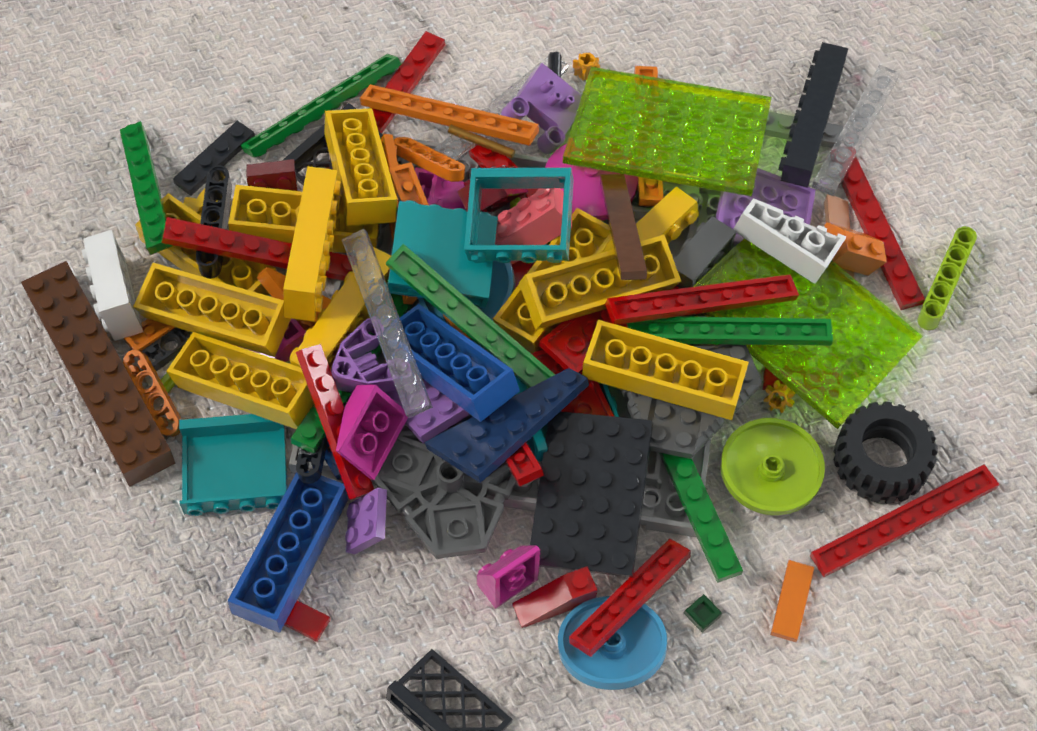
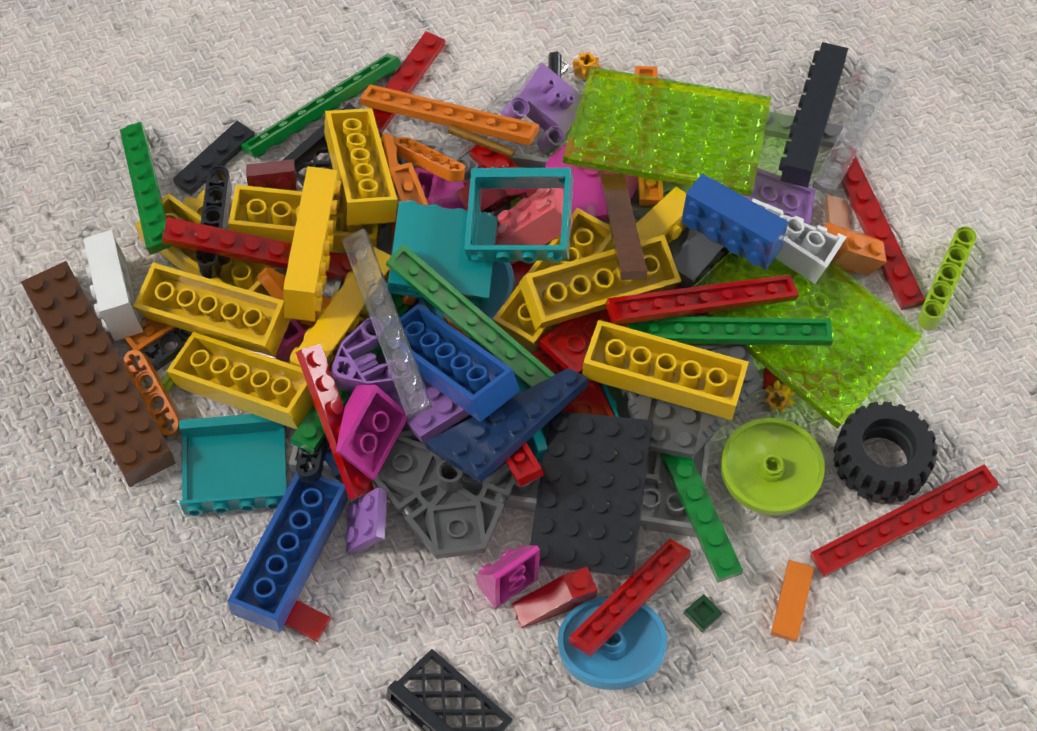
none -> blue brick [681,173,789,270]

